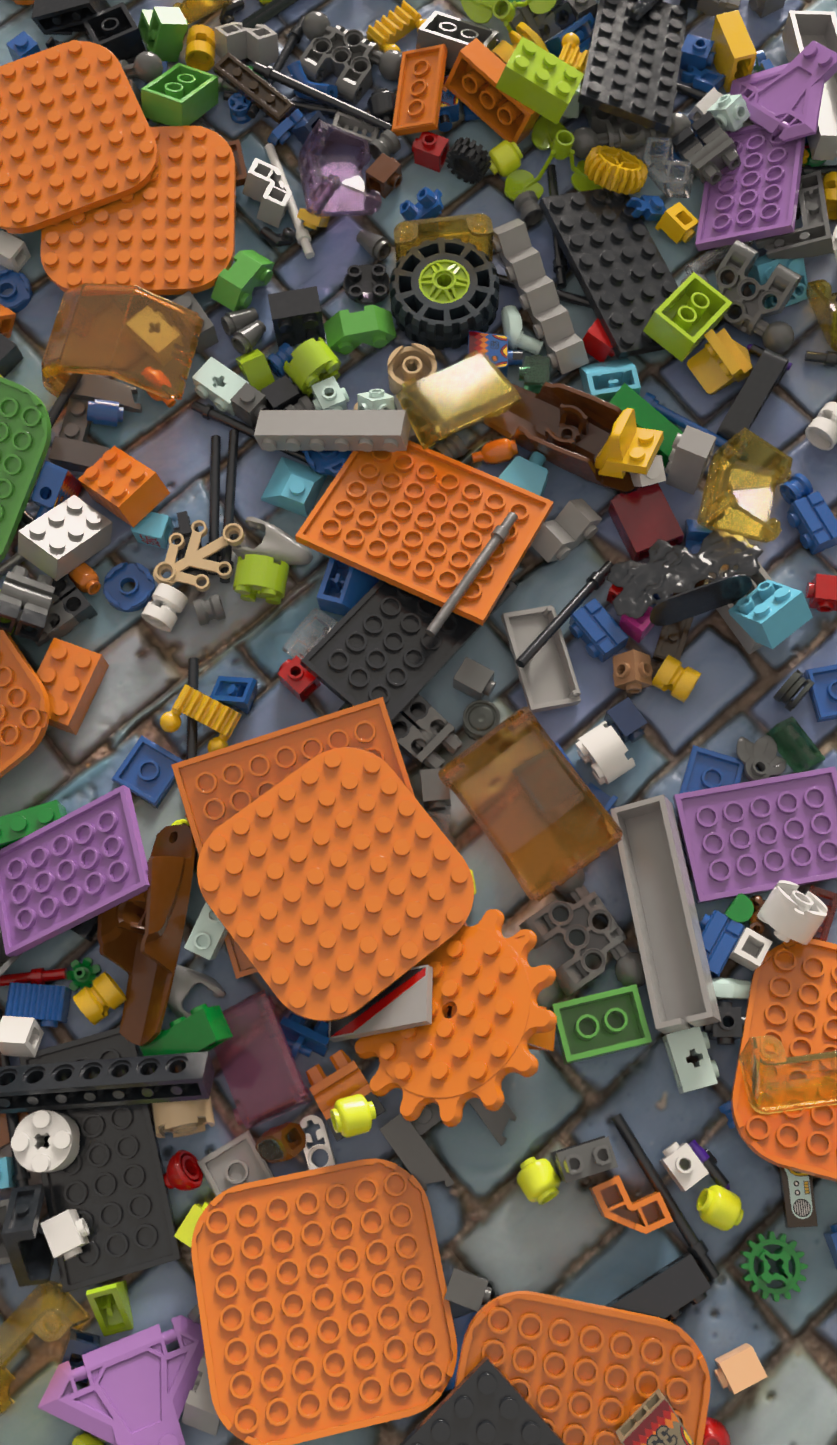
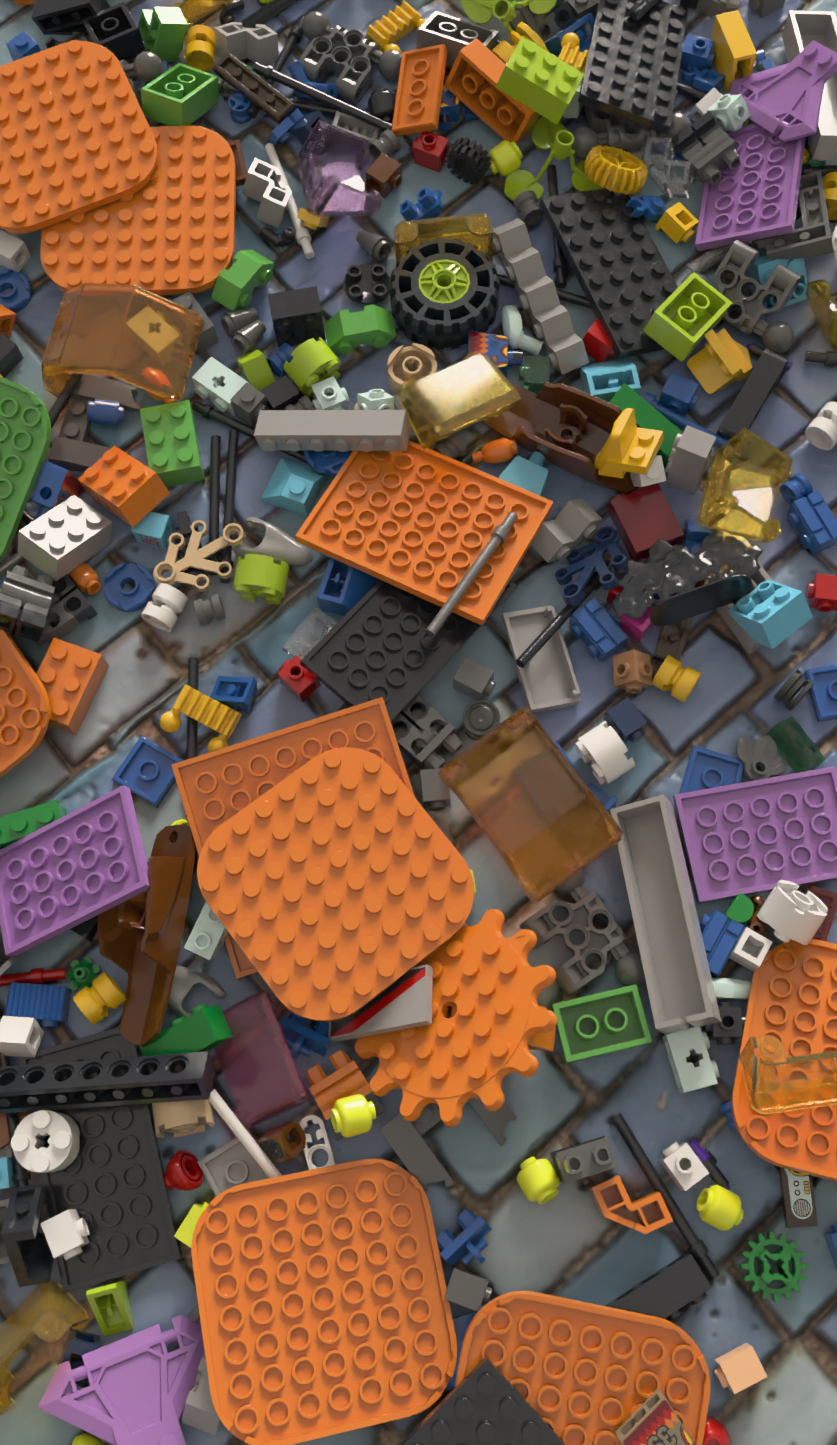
none -> bright green brick [140,400,205,487]
none -> white bar [208,1089,282,1178]
none -> blue hips [436,1209,492,1267]
none -> dark blue plant [555,526,629,607]
none -> blue brick [659,372,700,416]

